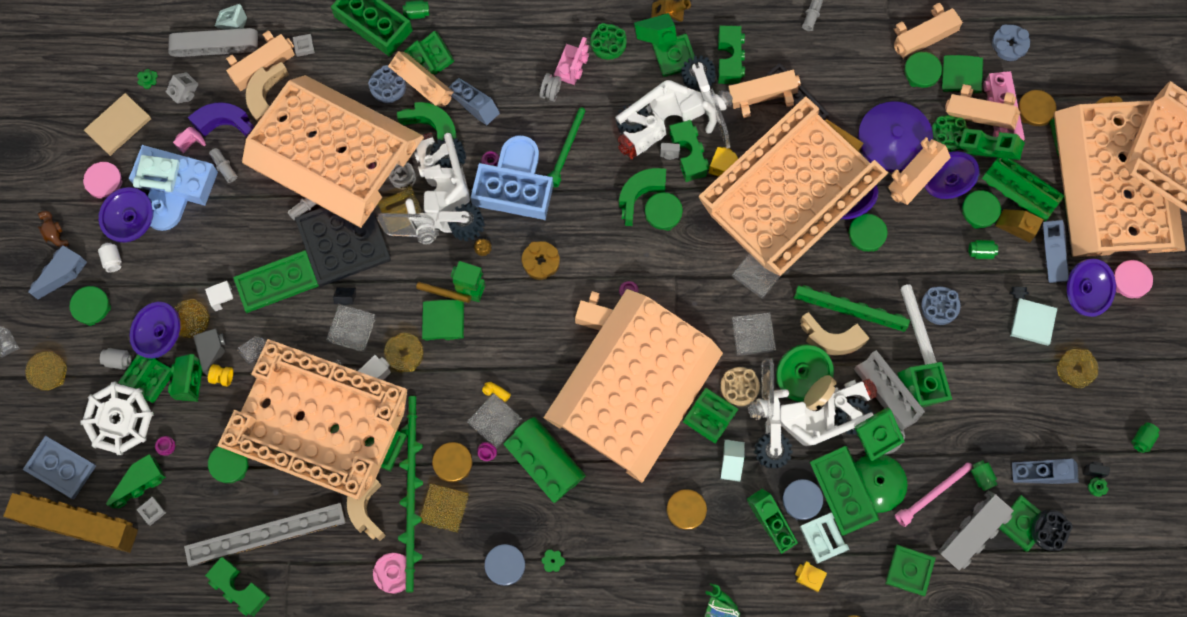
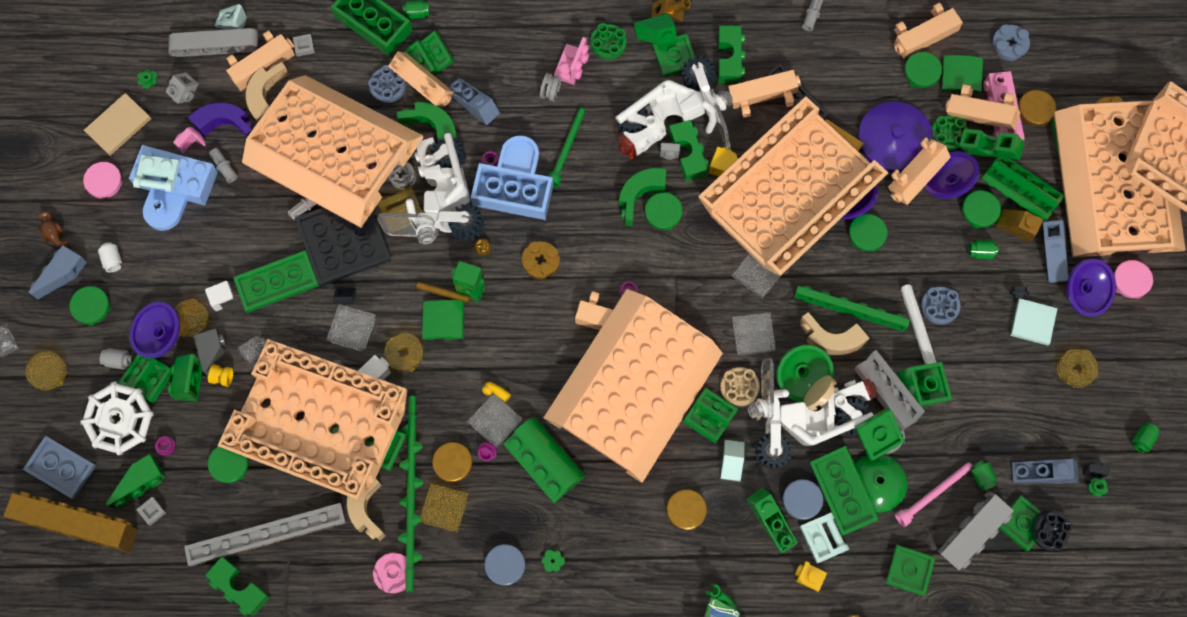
dark purple dish [99,187,154,243] -> none

